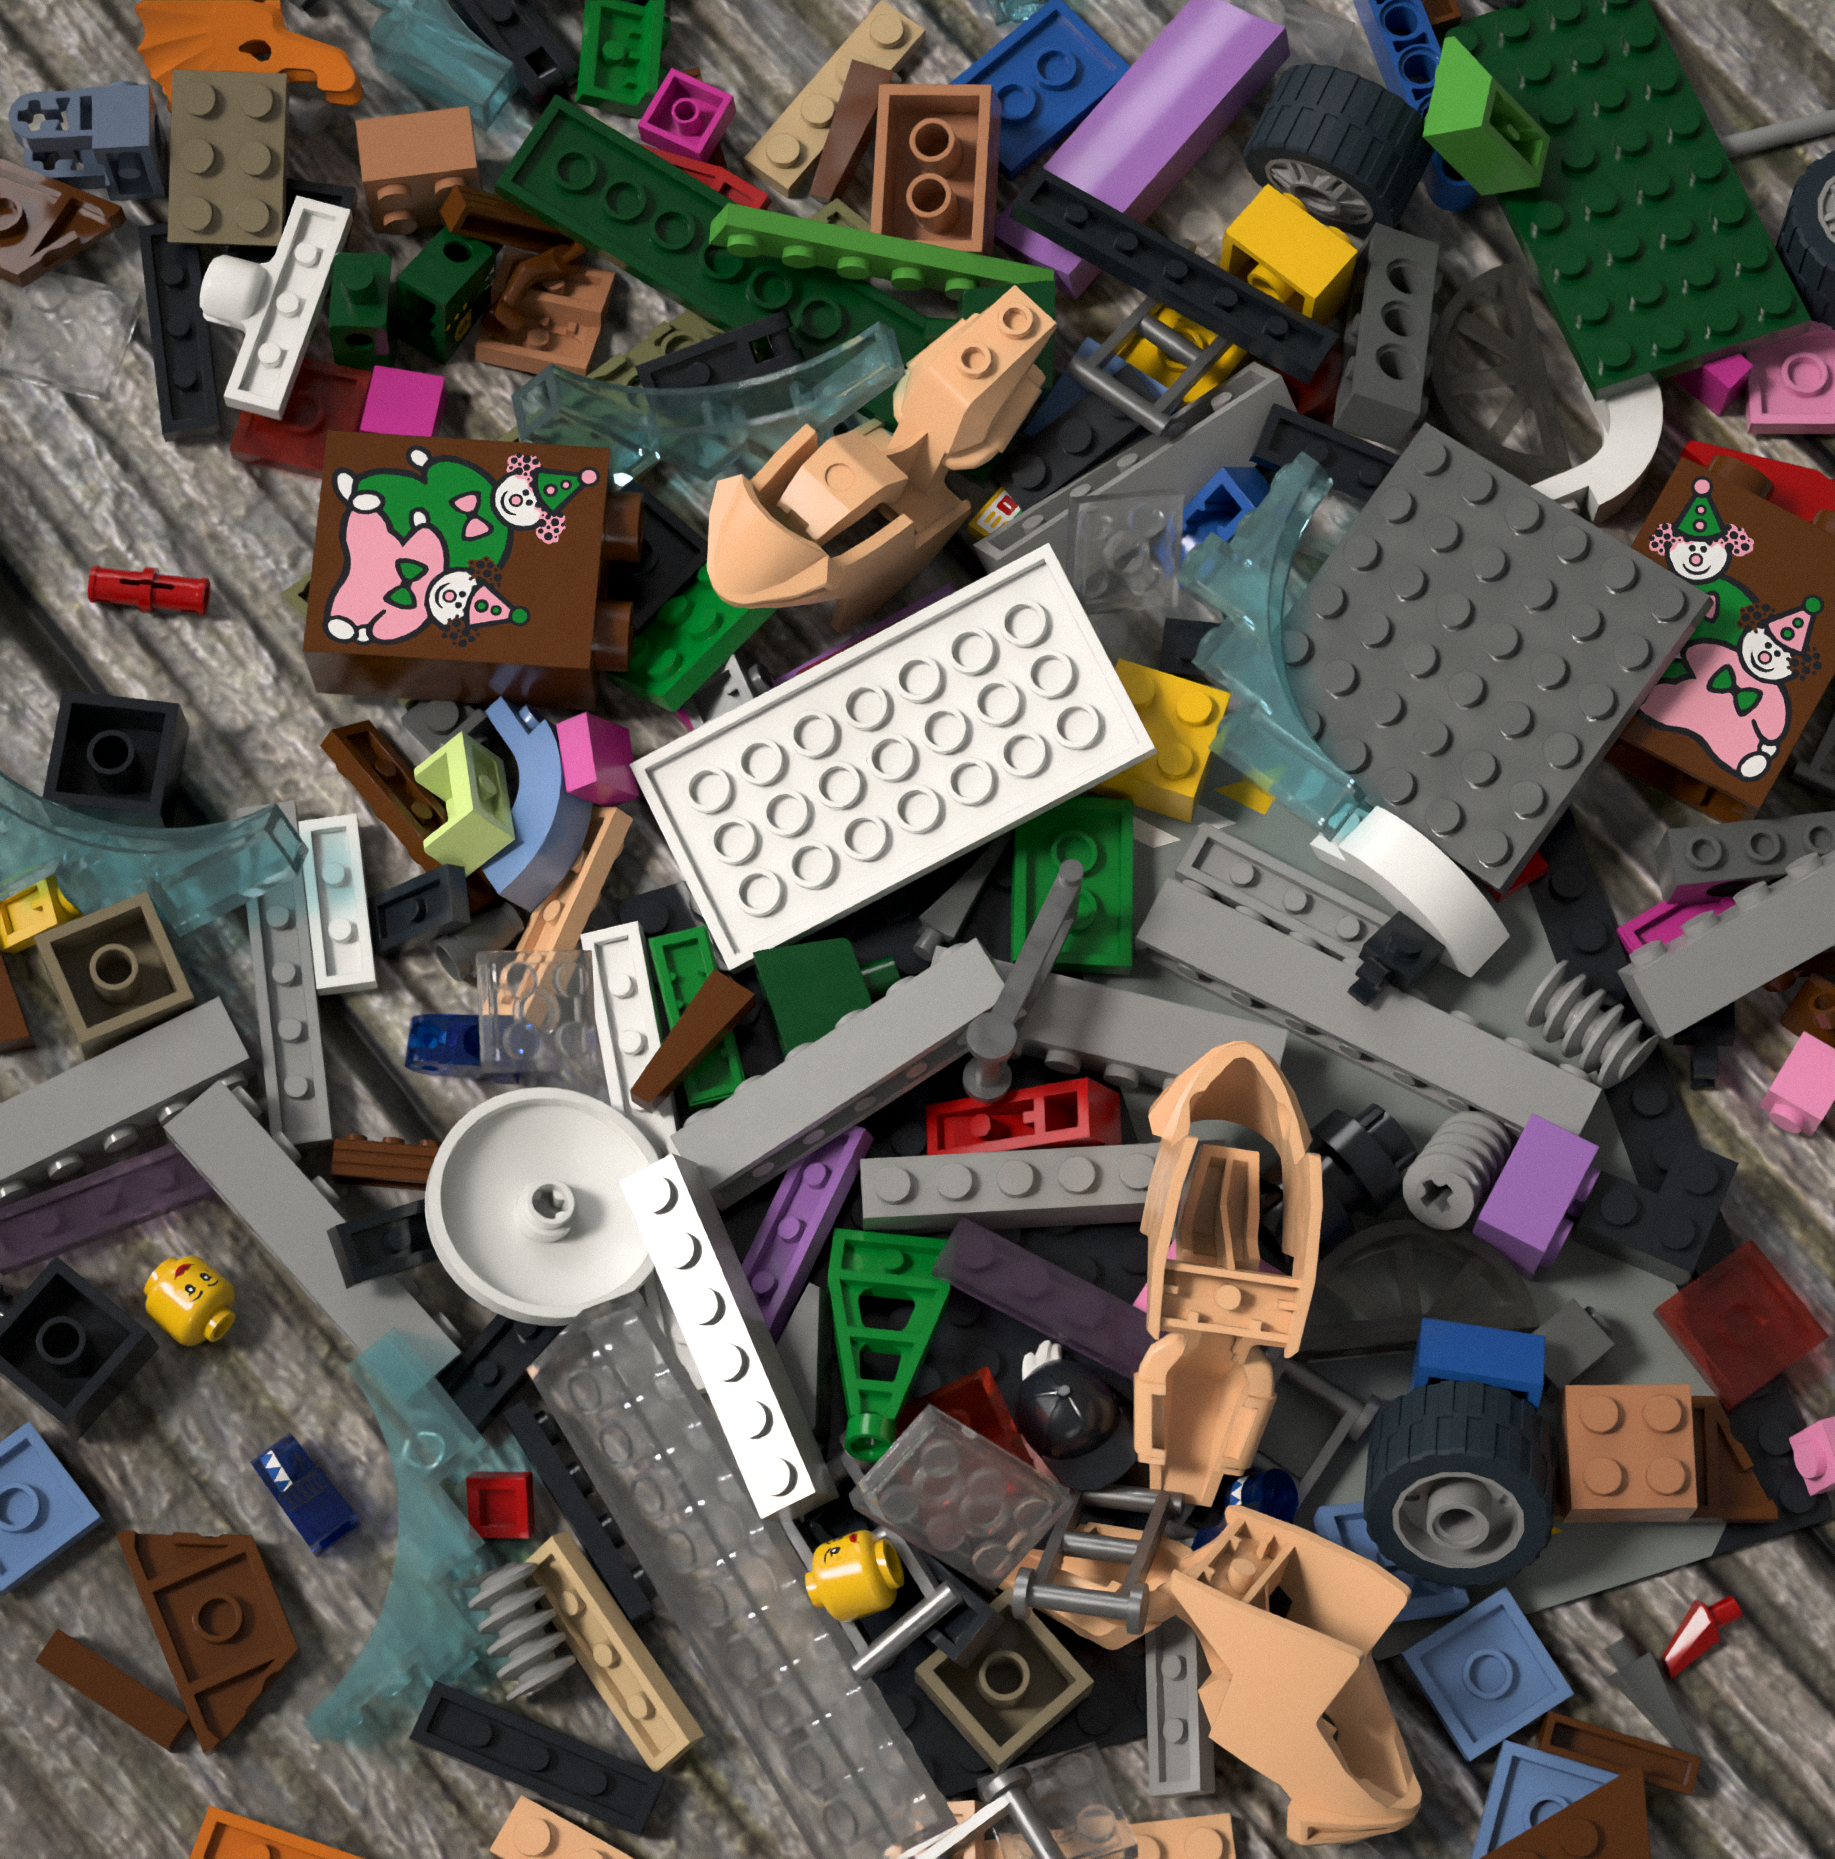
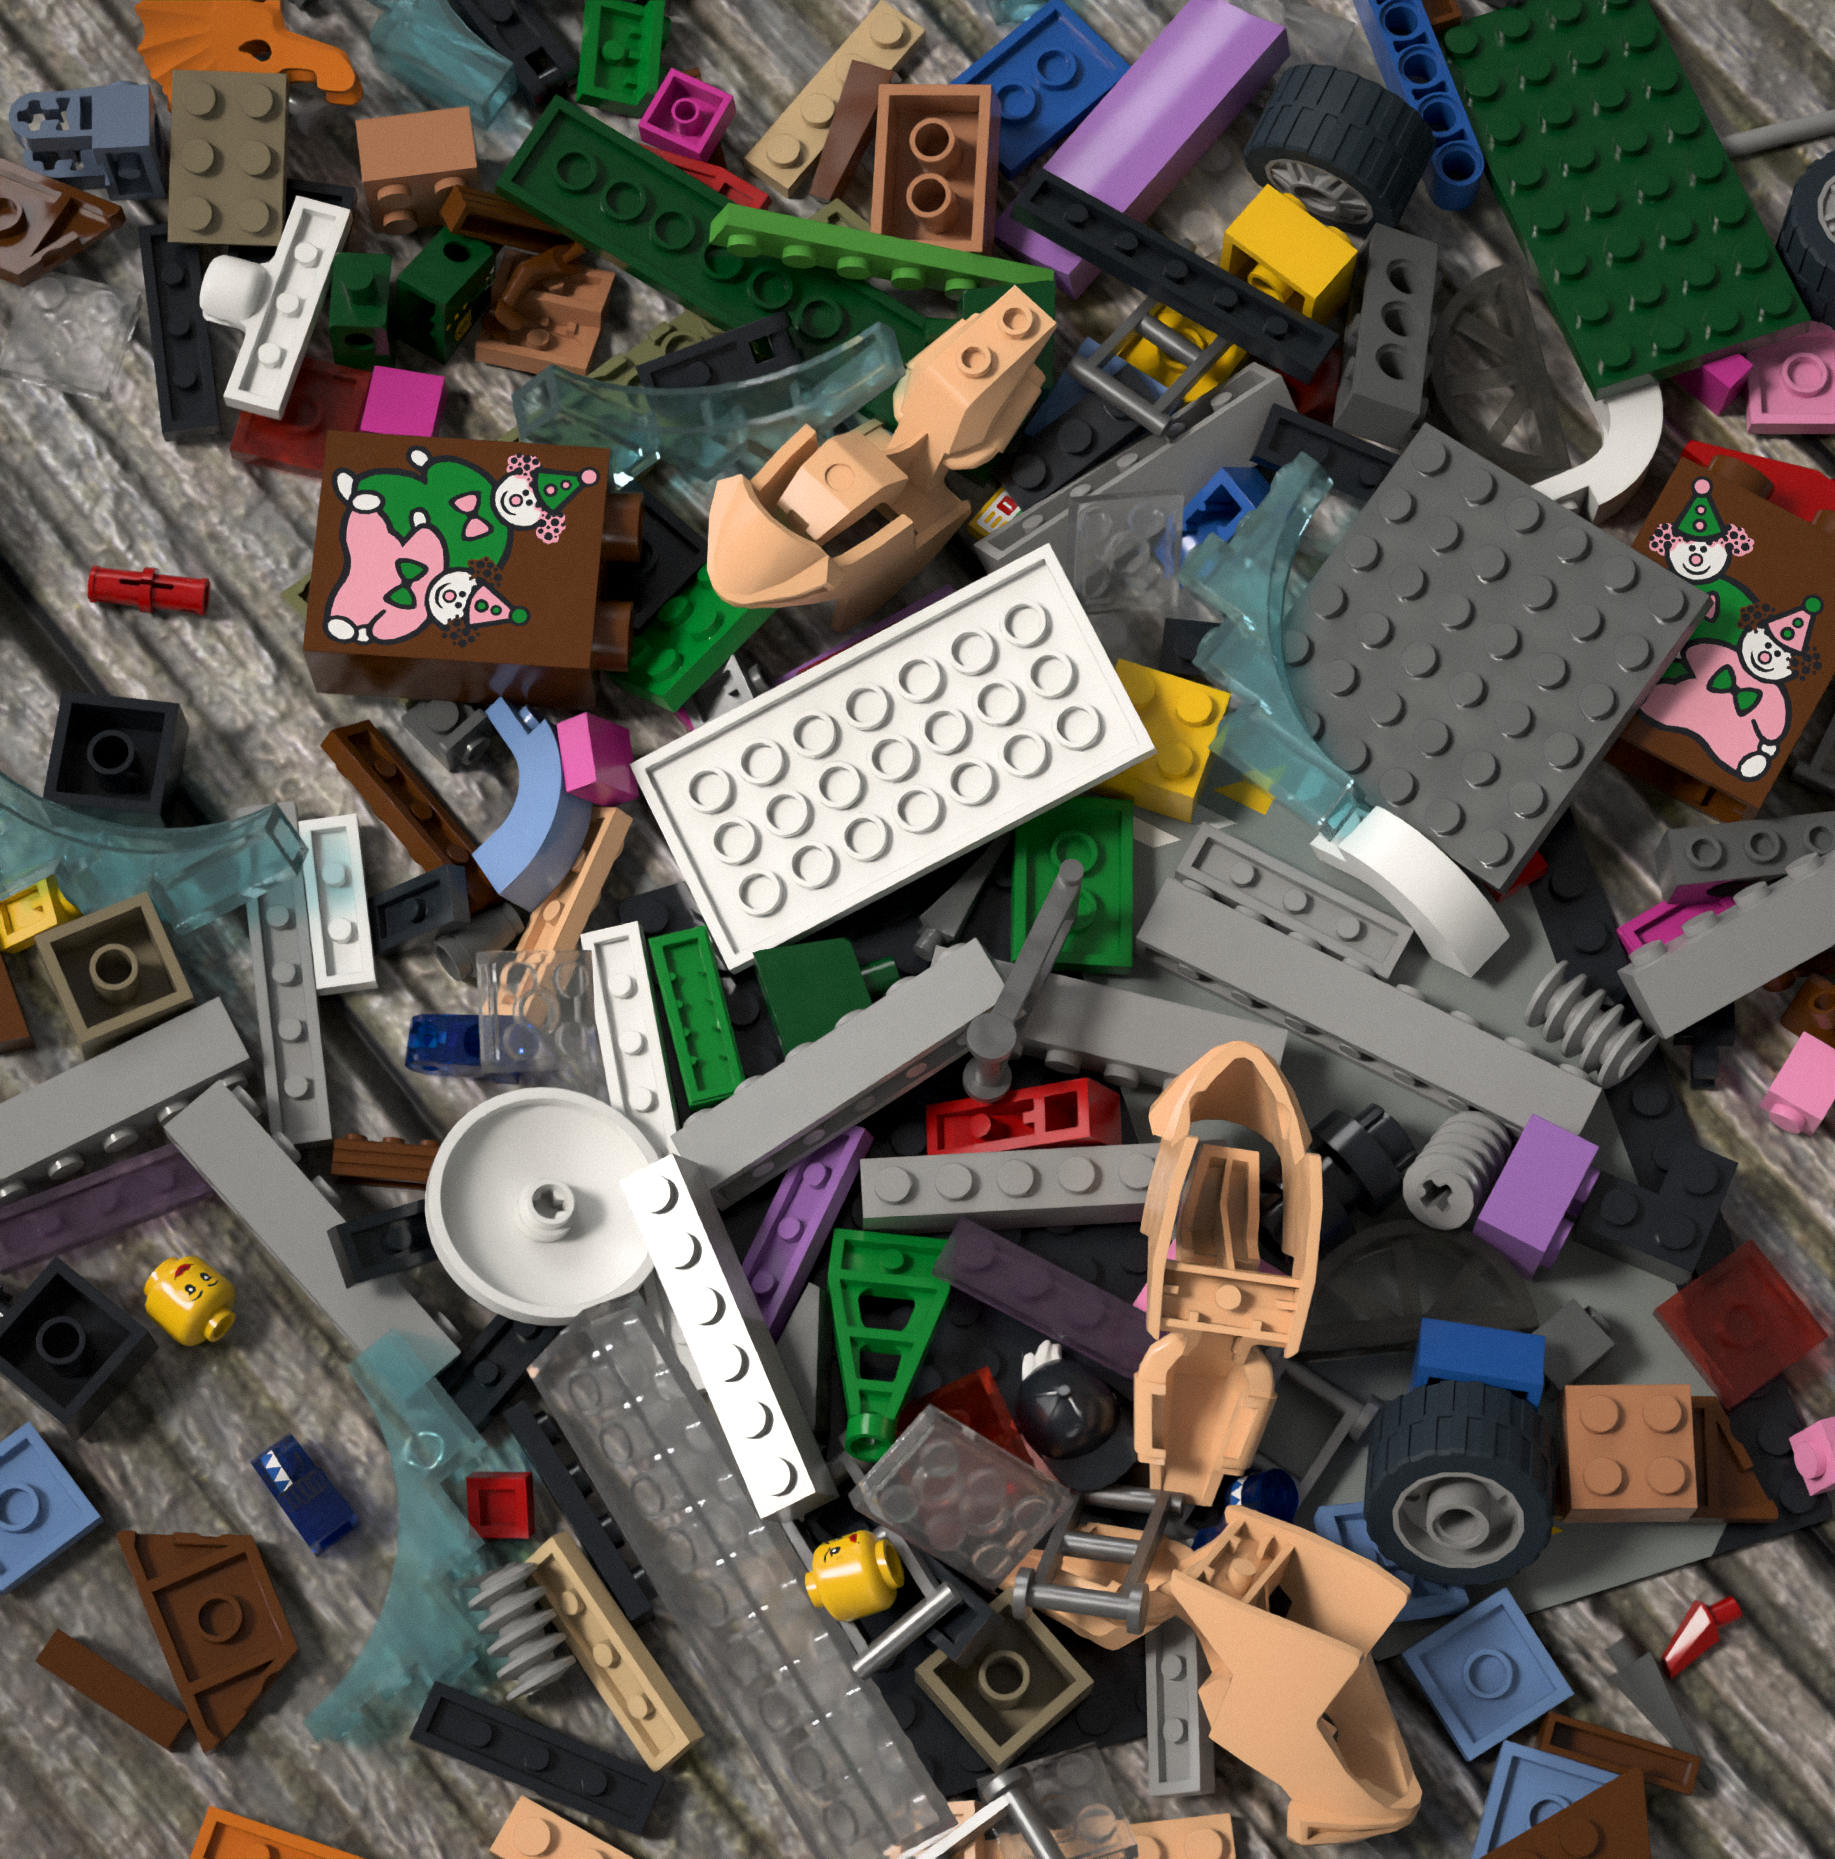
yellowish green panel [414,731,515,877] -> none
reddish brown piece [630,969,756,1114] -> none
black plate [1347,910,1446,1007] -> none
bright green slope [1422,36,1550,196] -> none

